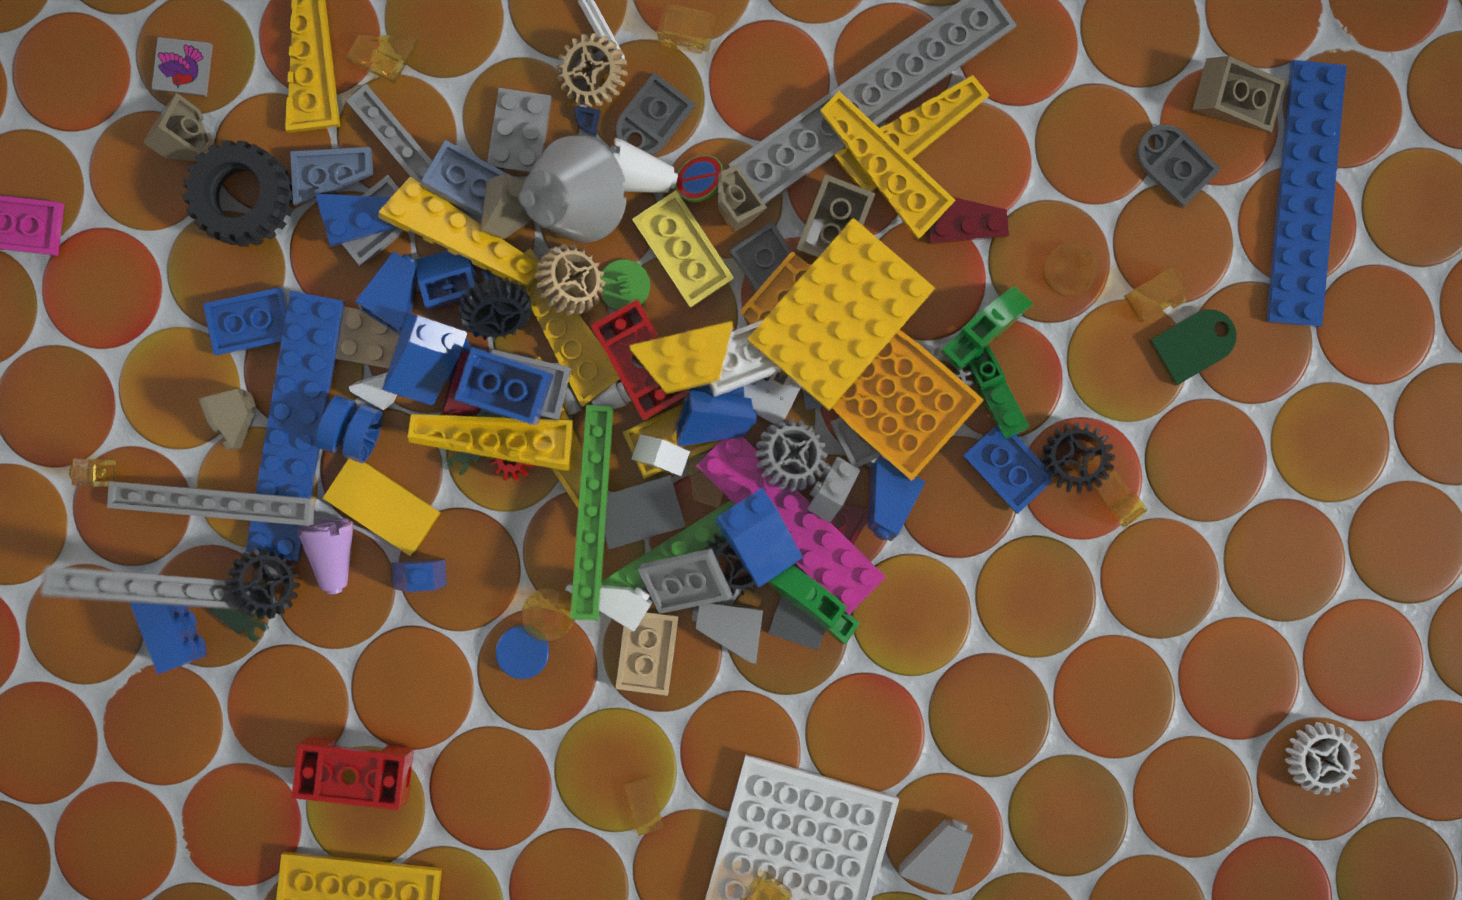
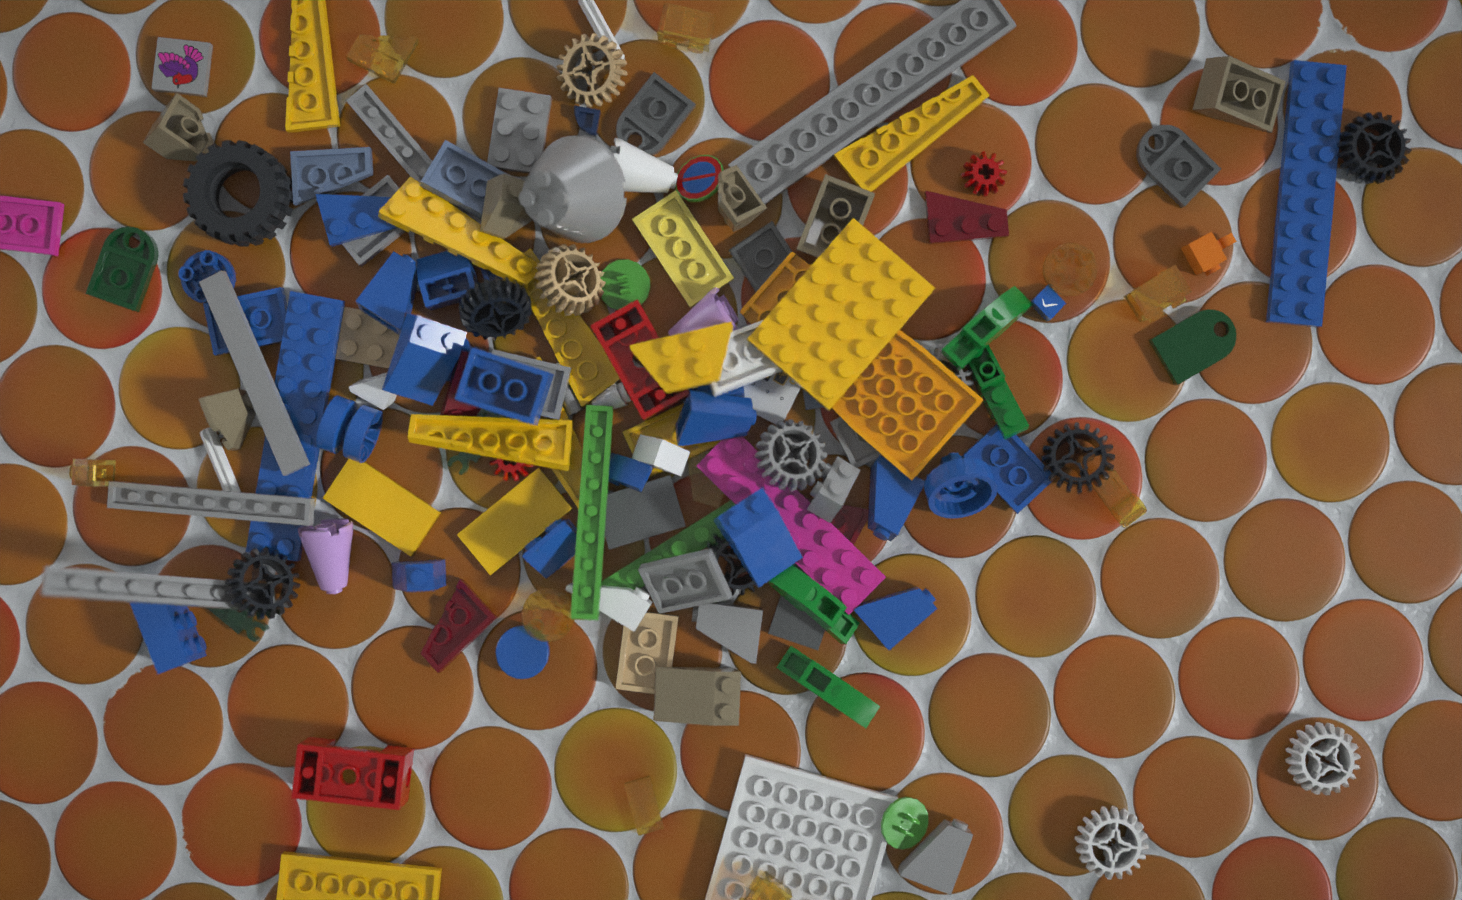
yellow wing [820,91,955,240] -> none
none -> dark green tile [85,227,159,312]
none -> blue tile [178,250,236,303]
none -> light grey tile [199,270,310,476]
none -> white axle [200,427,241,492]
none -> dark red wing [420,579,497,673]
none -> yellow tile [457,468,573,575]
none -> blue slope [522,519,577,579]
none -> blue slope [609,453,653,492]
none -> dark tan slope [653,667,741,726]
none -> lavender cone [668,287,742,336]
none -> green slope [776,646,881,729]
none -> blue slope [854,586,937,650]
none -> bright green piece [881,797,928,850]
none -> blue piece [924,453,997,518]
none -> red gear [961,151,1007,197]
none -> blue slope [1031,285,1066,322]
none -> white gear [1075,806,1149,880]
none -> orange brick [1181,231,1237,276]
none -> black gear [1337,112,1412,184]

